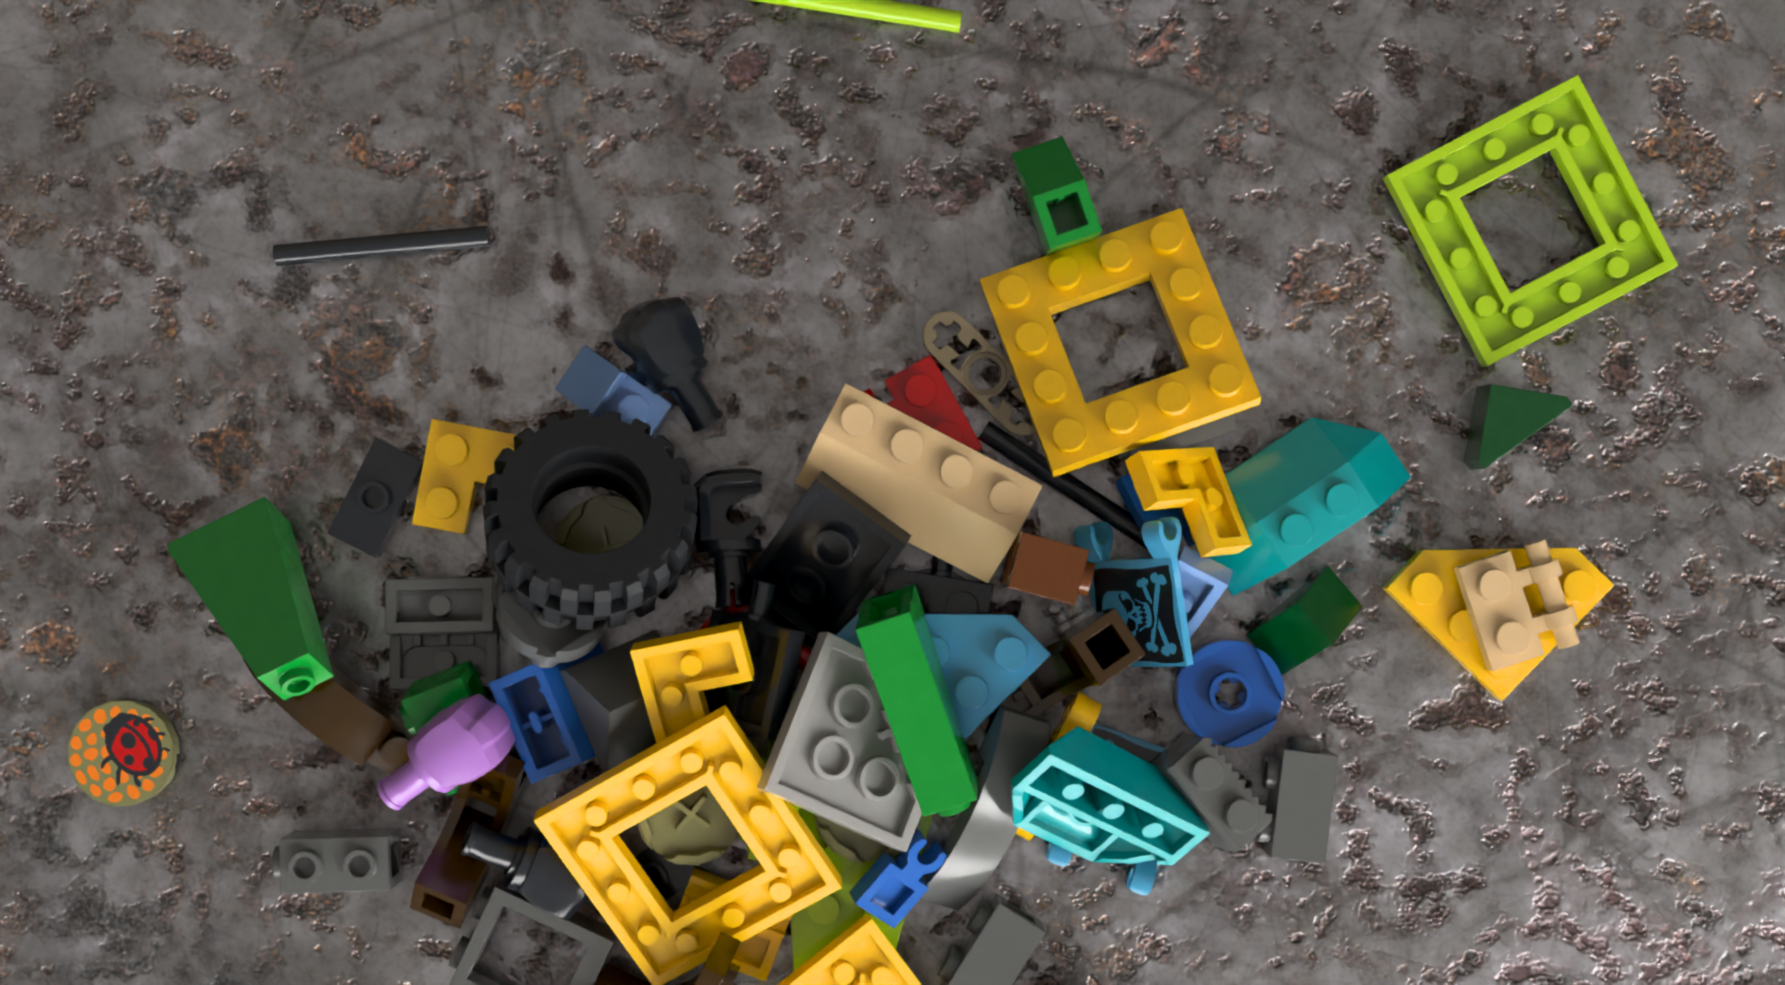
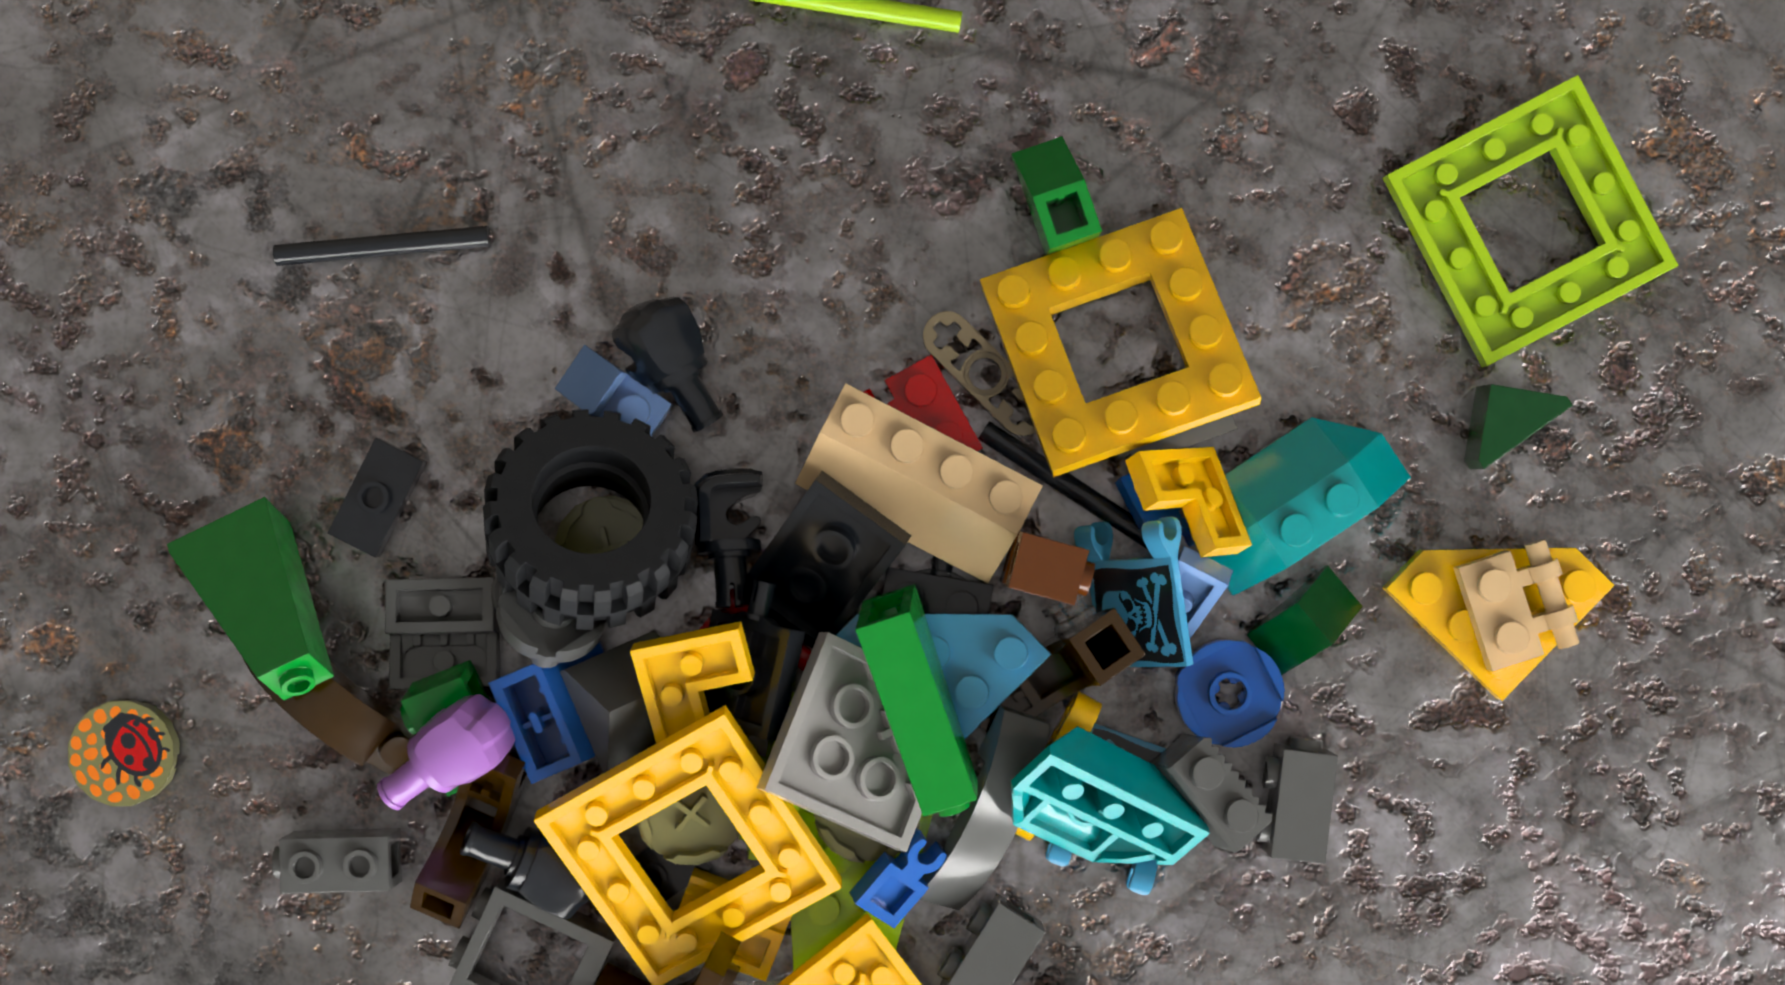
yellow plate [412,419,516,534] -> none

